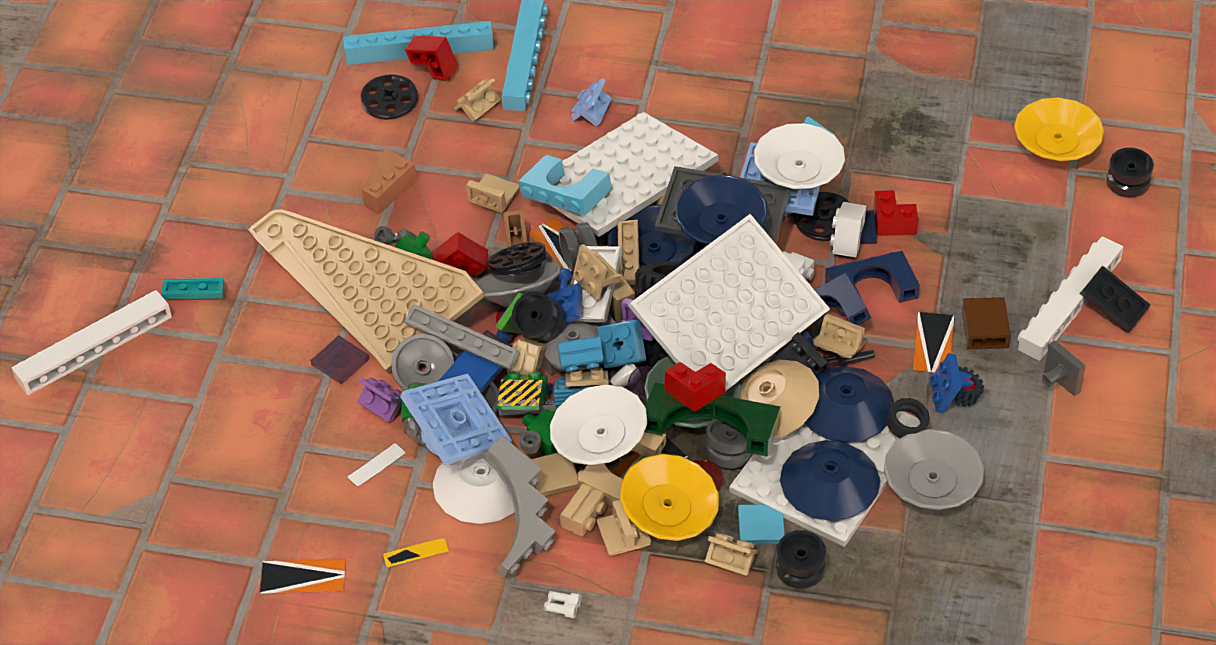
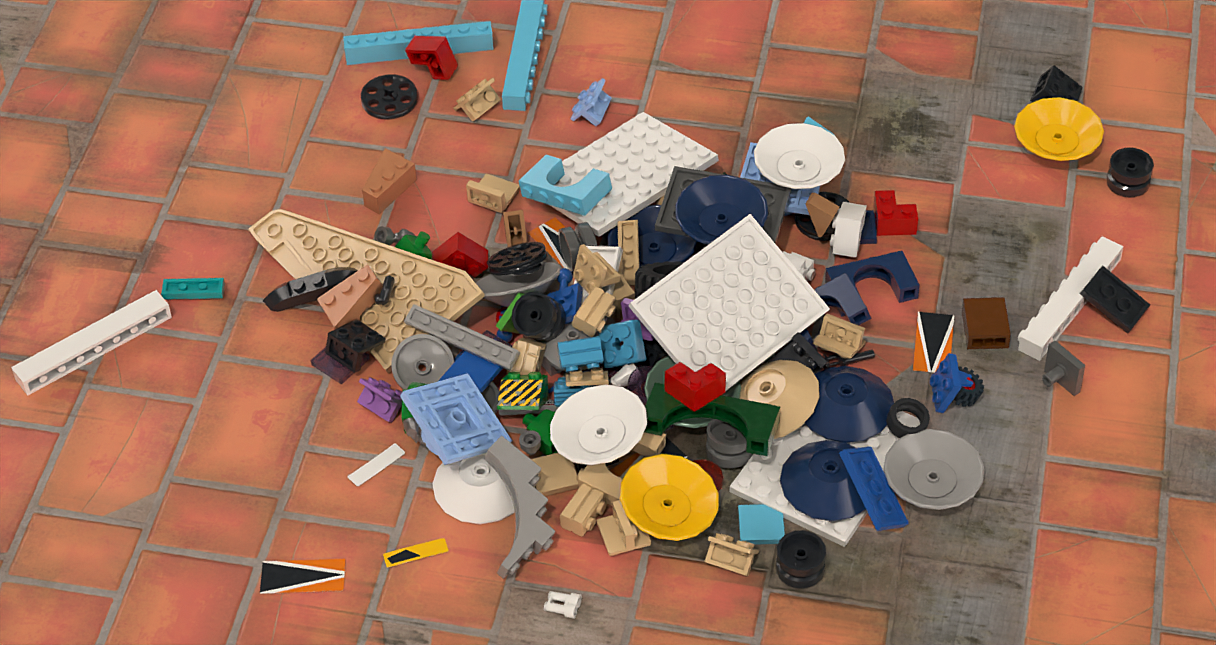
none -> black brick [263,267,358,312]
none -> nougat wedge [317,264,383,329]
none -> black bracket [325,319,386,373]
none -> black arm [374,276,395,305]
none -> tan brick [572,286,616,337]
none -> medium nougat slope [805,193,839,237]
none -> blue tile [839,447,909,531]
none -> black bracket [1030,65,1083,102]

